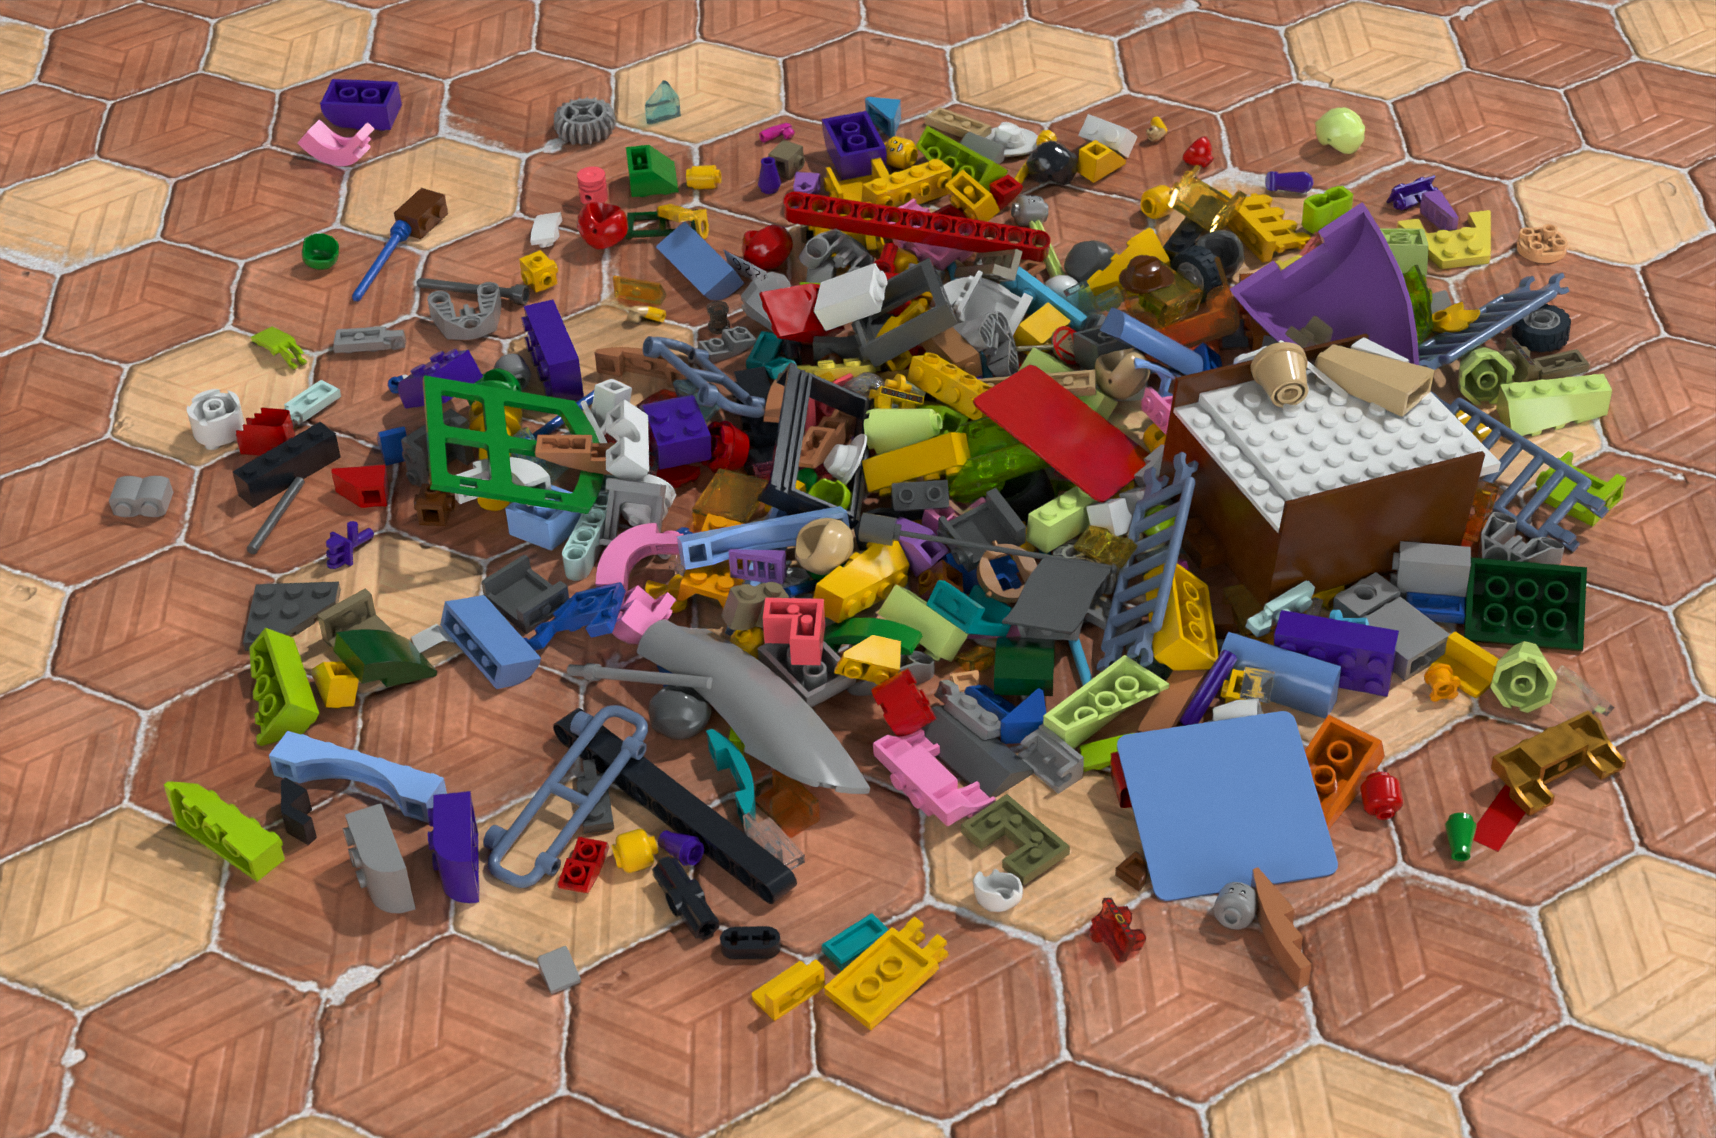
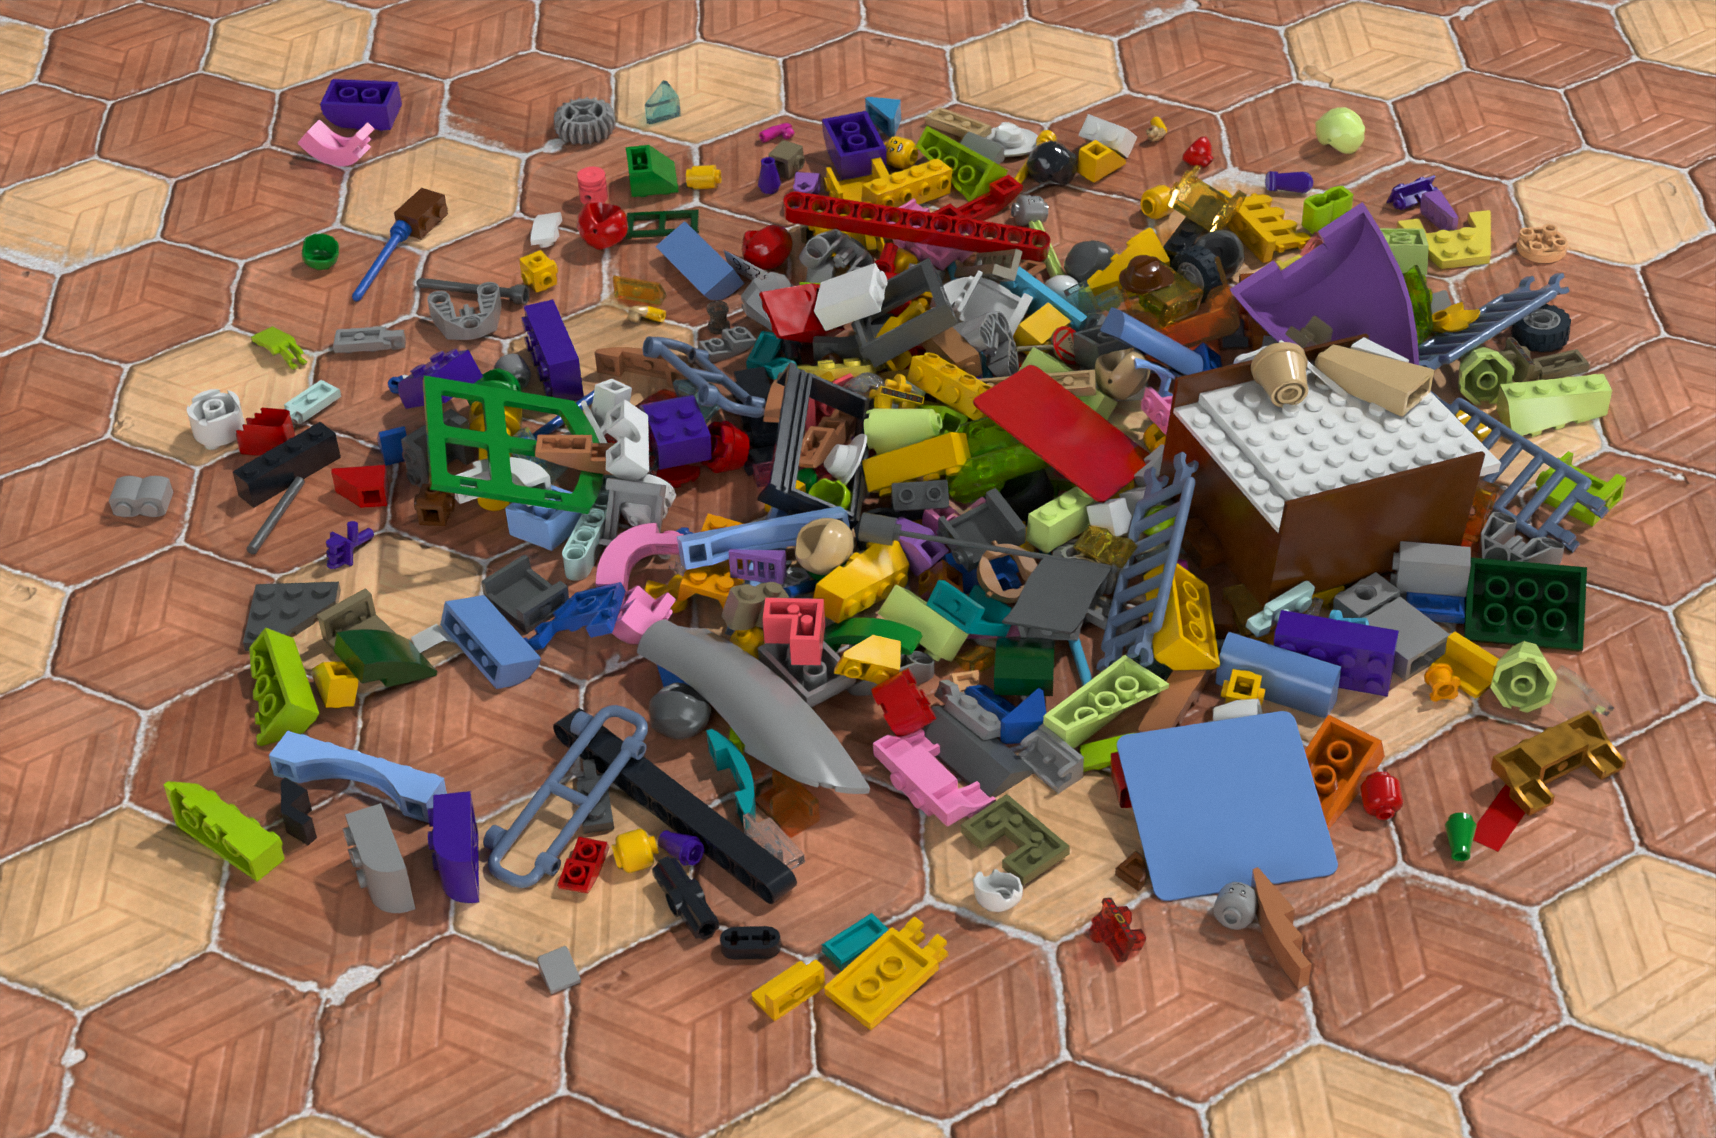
light grey bar [567,663,713,689] -> none
yellow piece [657,204,709,239] -> none
clear yellow panel [692,468,769,530] -> none
yellow brick [945,170,1000,222] -> none
dark purple axle [1180,650,1237,726] -> none
clear tile [1240,667,1275,703] -> none

